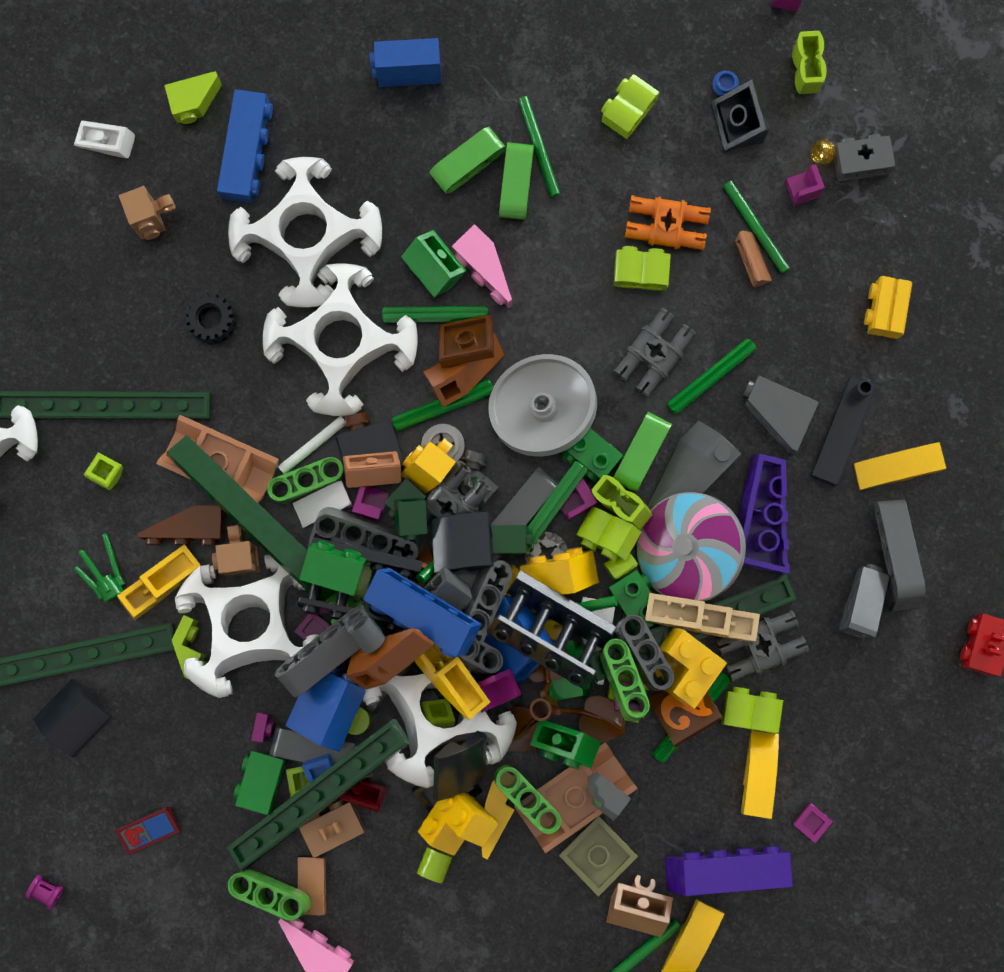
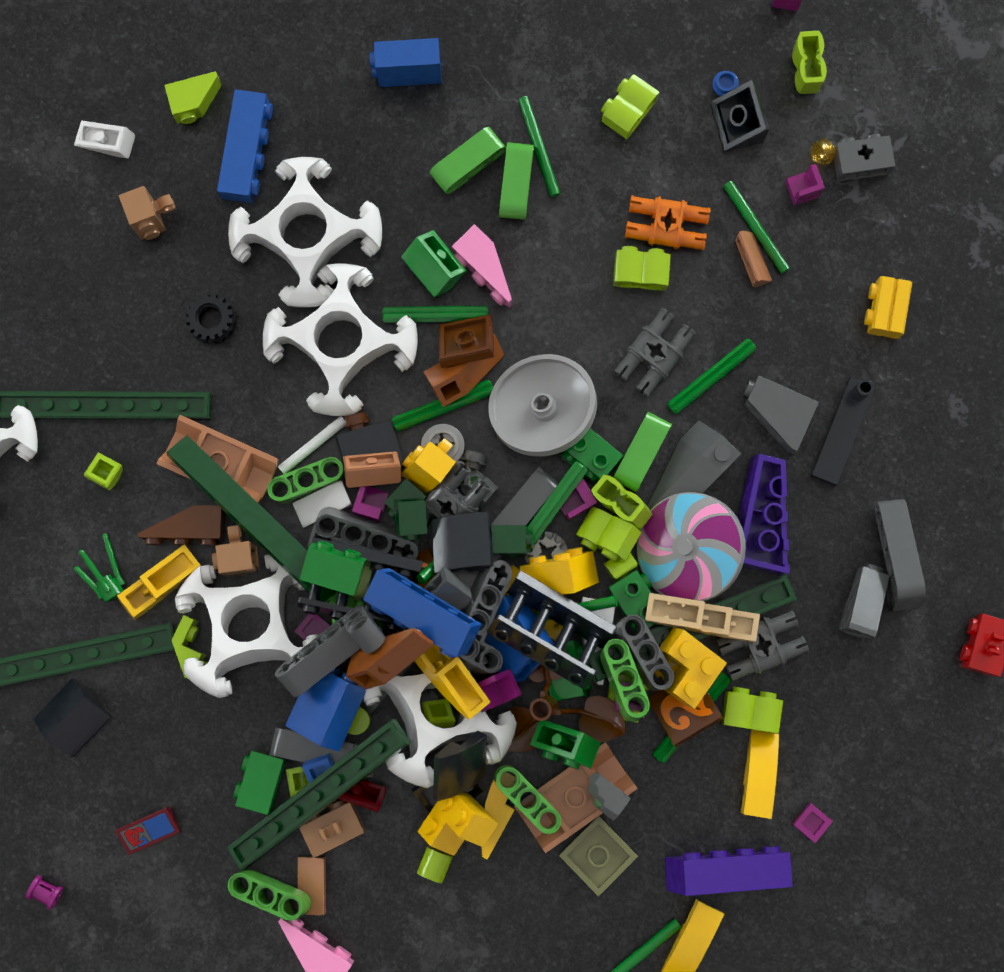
magenta plate [251,713,274,742] -> none
medium nougat brick [607,875,673,937] -> none
yellow slope [853,442,946,490] -> none

